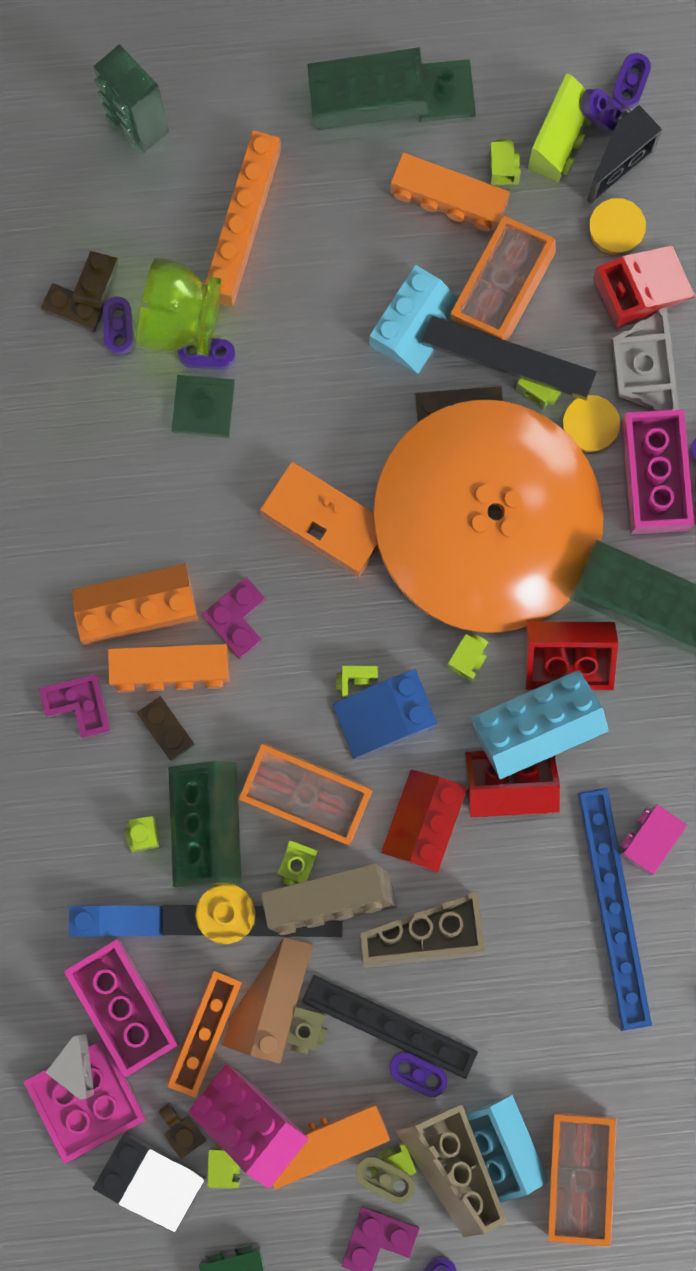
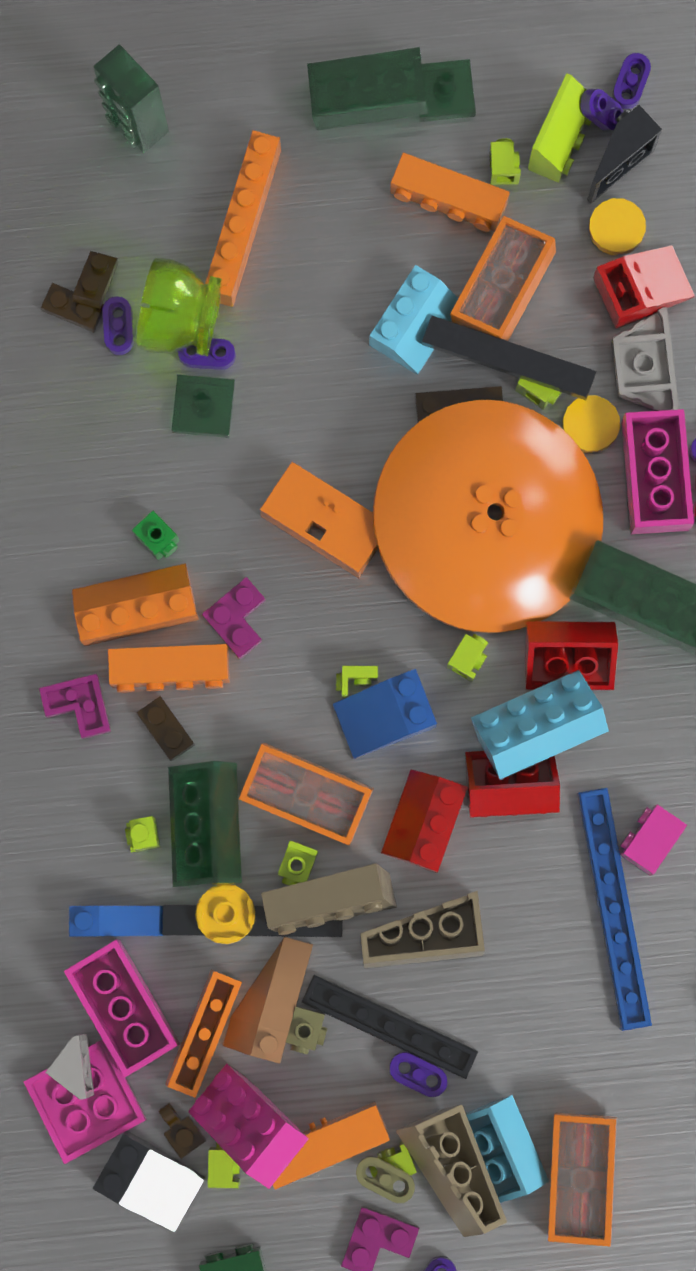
none -> green brick [132,510,179,560]

